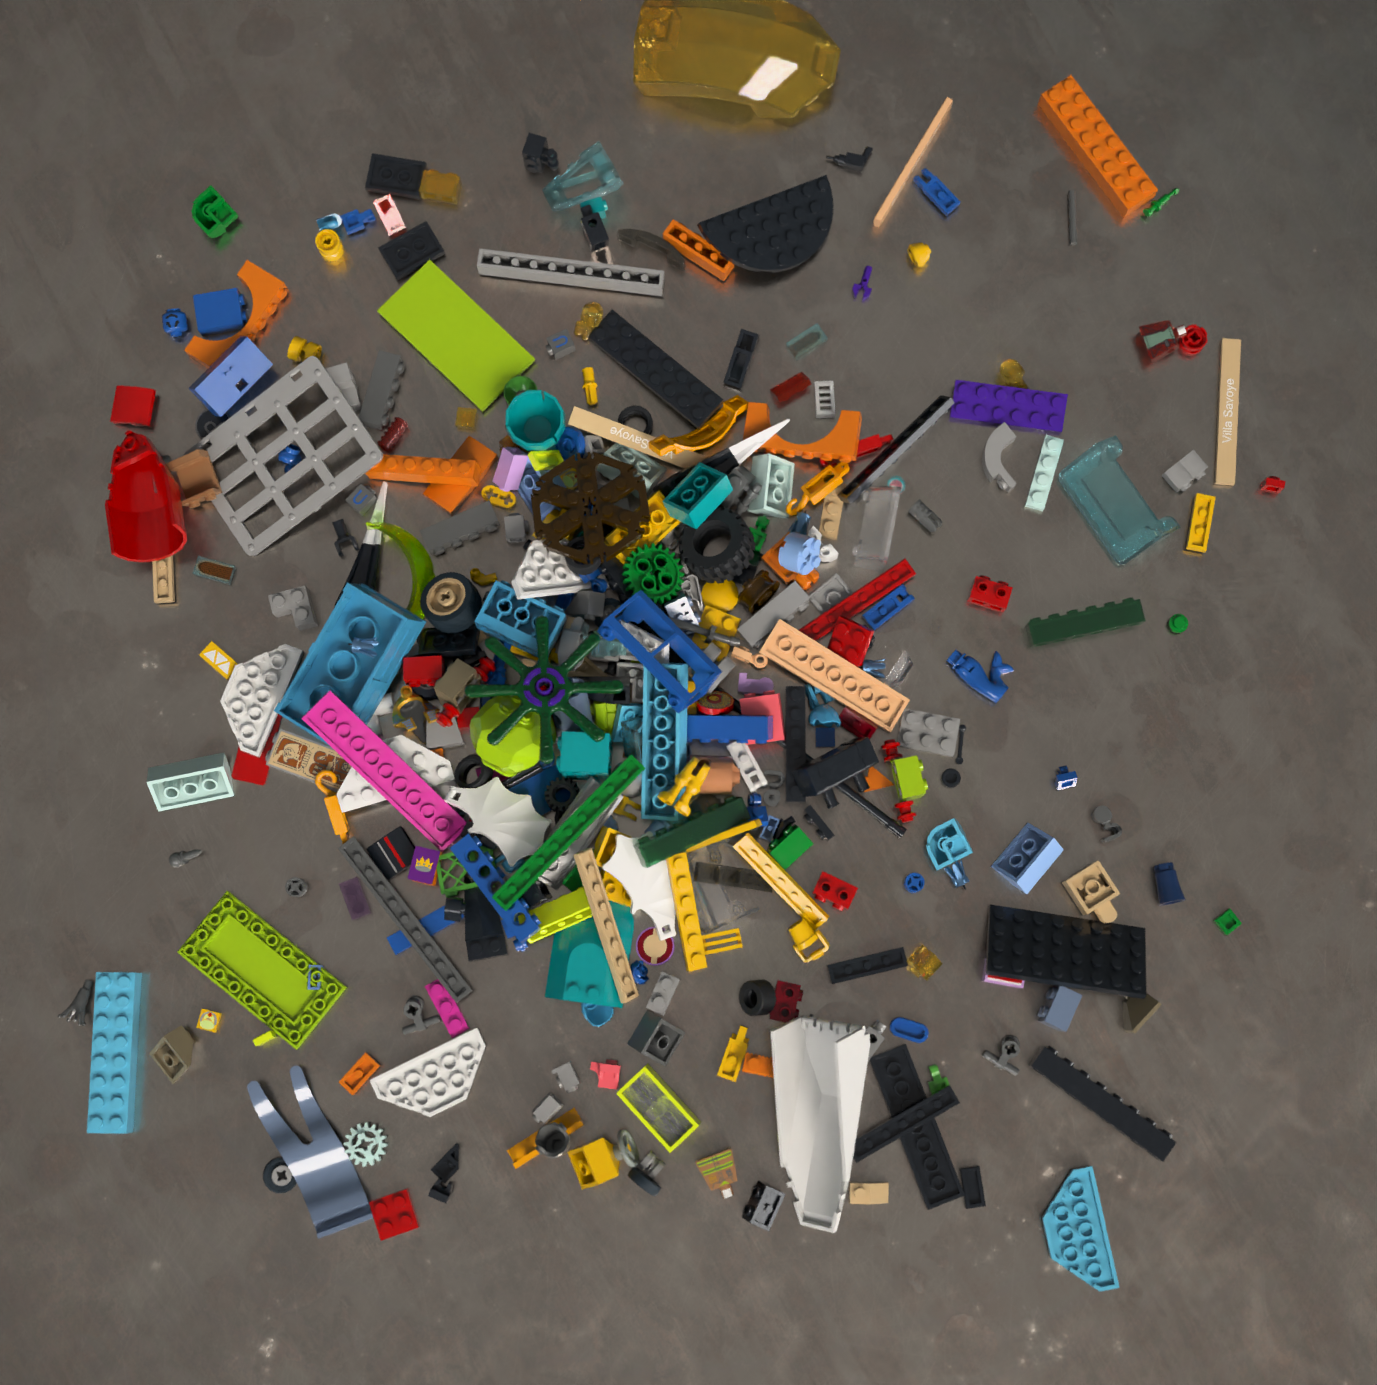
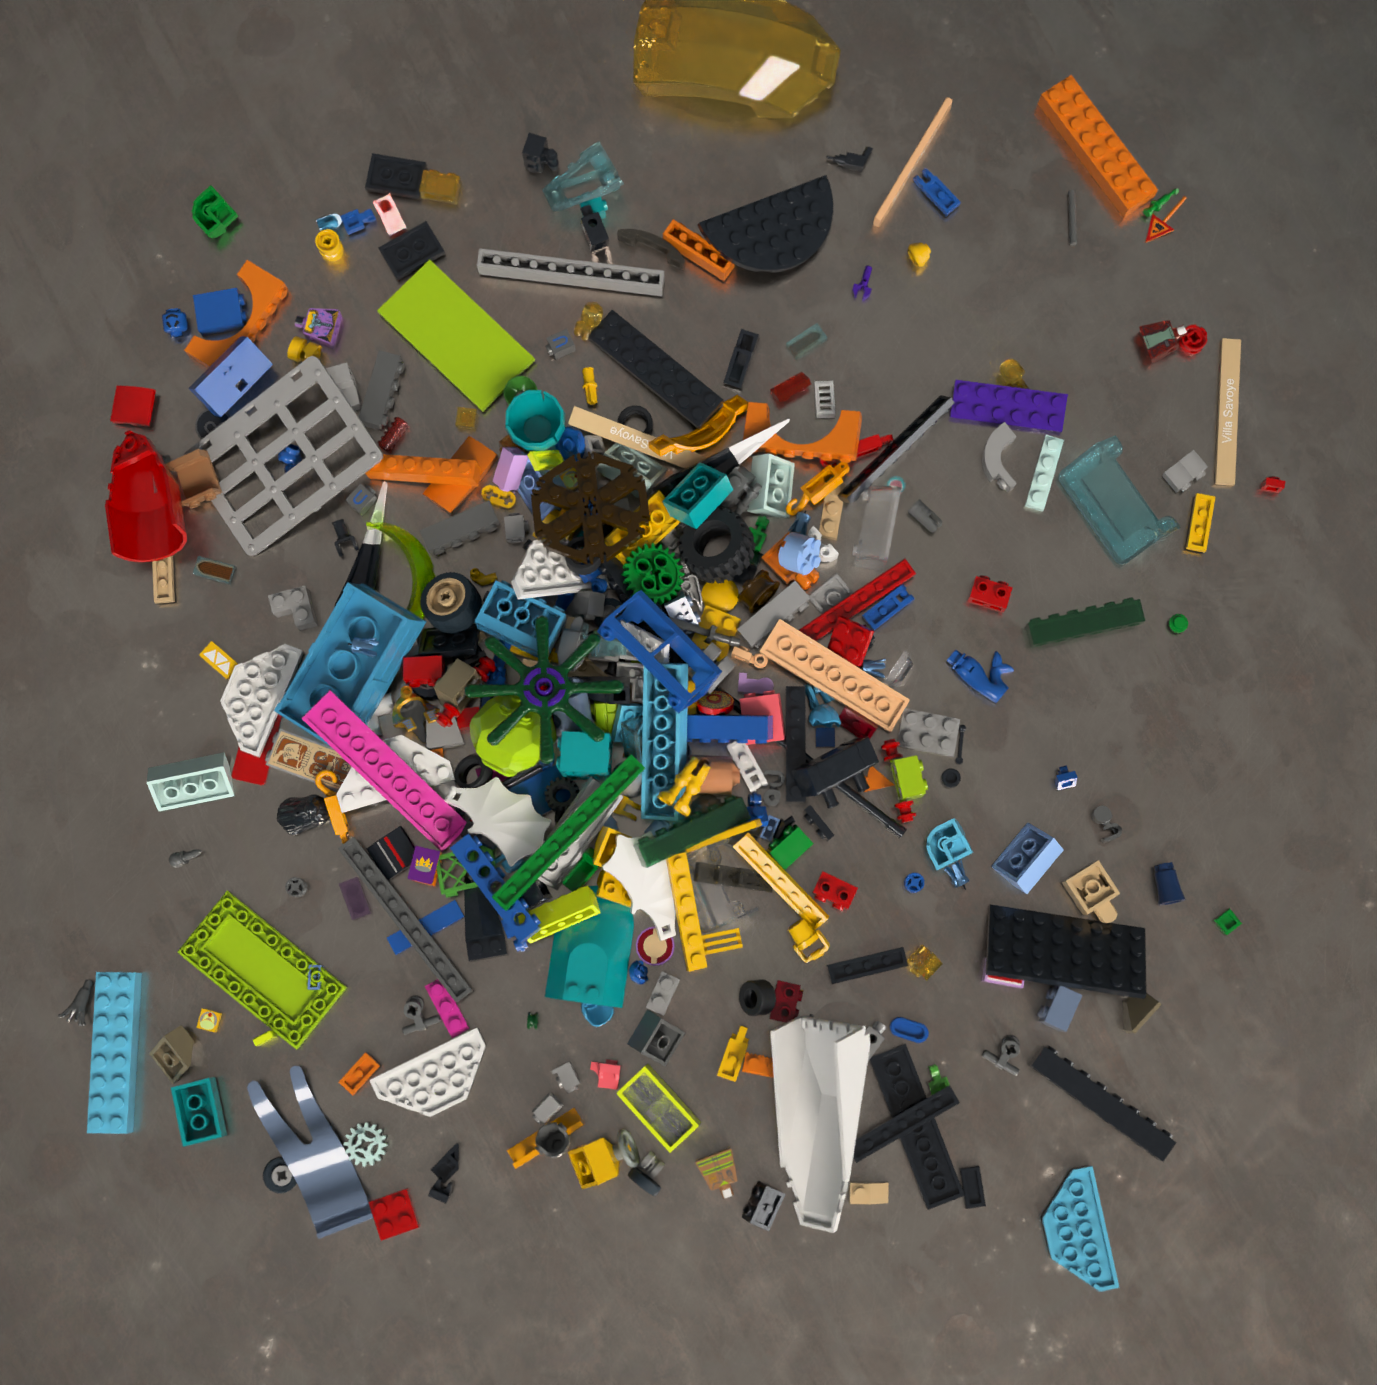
black plate [444,896,467,922] -> none
tan tile [573,847,639,1003] -> none
none -> teal brick [171,1077,227,1147]
none -> black hair [276,794,330,835]
none -> torso [295,308,342,349]
none -> dark green bush [527,1012,539,1030]
none -> piece [1146,196,1187,242]

